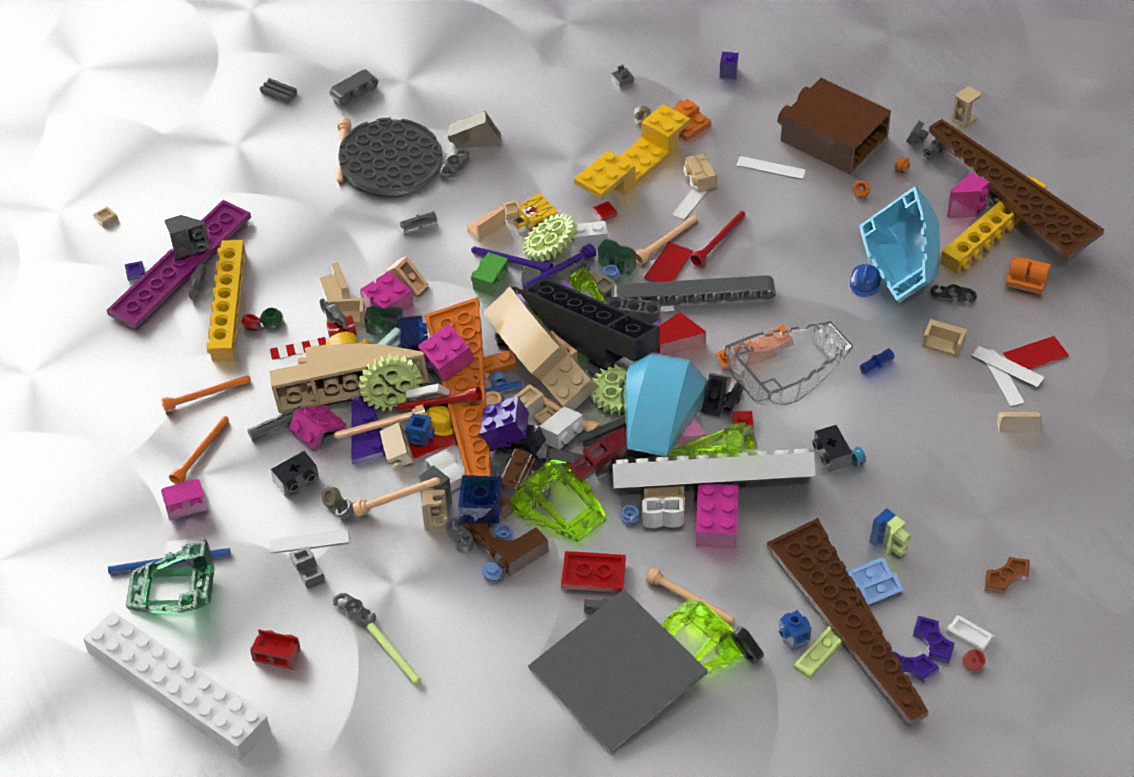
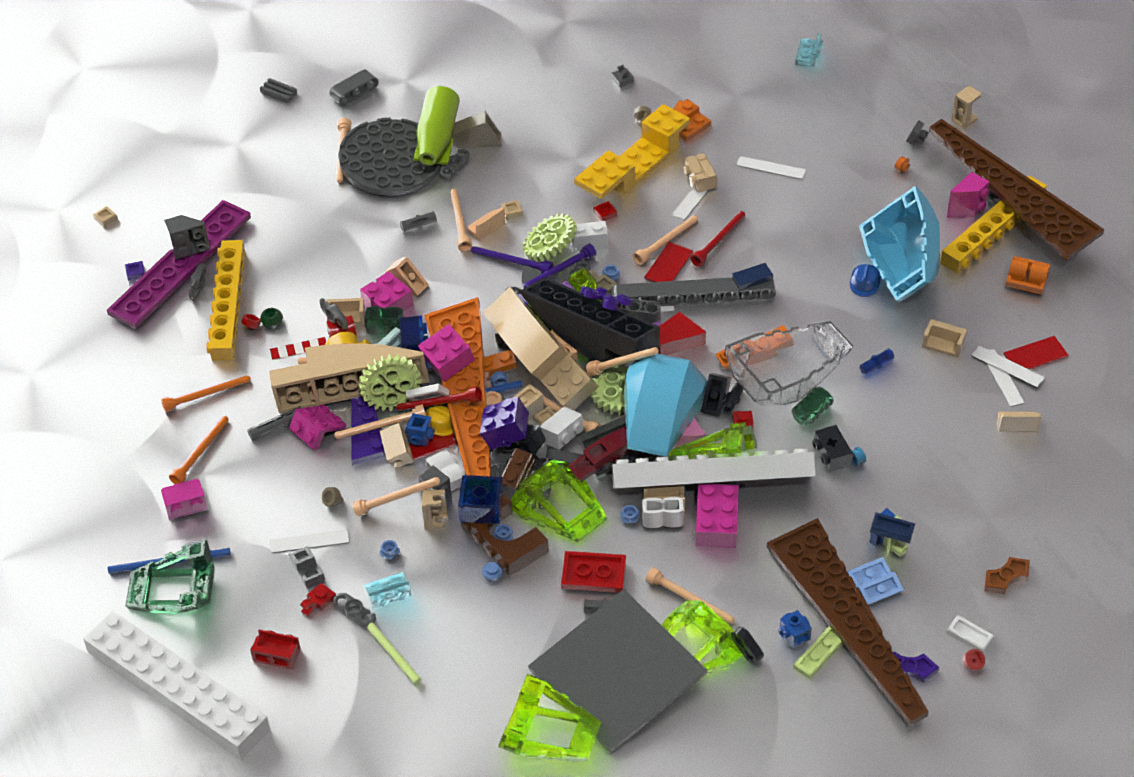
black brick [271,451,319,496] -> none
tan panel [319,262,350,299] -> none
dark grey tile [335,499,354,520] -> none
dark grey beam [446,518,473,553] -> none
bright green brick [471,252,509,295] -> none
yellow torso [513,193,558,232] -> none
clear green brick [598,239,636,276] -> none
dark purple brick [719,51,739,79] -> none
reddish brown brick [777,78,891,175] -> none
orange plate [853,180,871,197] -> none
dark purple tile [913,615,955,664] -> none
dark grey pin [923,139,945,159] -> none
black piece [930,284,977,303] -> none
none -> red plate [300,583,336,616]
none -> clear light blue bracket [364,572,412,608]
none -> medium blue plate [380,540,400,559]
none -> lime piece [414,86,460,165]
none -> light nougat piece [451,189,472,252]
none -> clear neon green windscreen [498,674,601,761]
none -> dark purple plant [580,286,632,311]
none -> light nougat piece [586,347,659,377]
none -> dark blue tile [732,263,773,290]
none -> clear green piece [792,387,834,425]
none -> clear light blue bracket [795,33,824,67]
none -> dark blue tile [870,512,915,544]

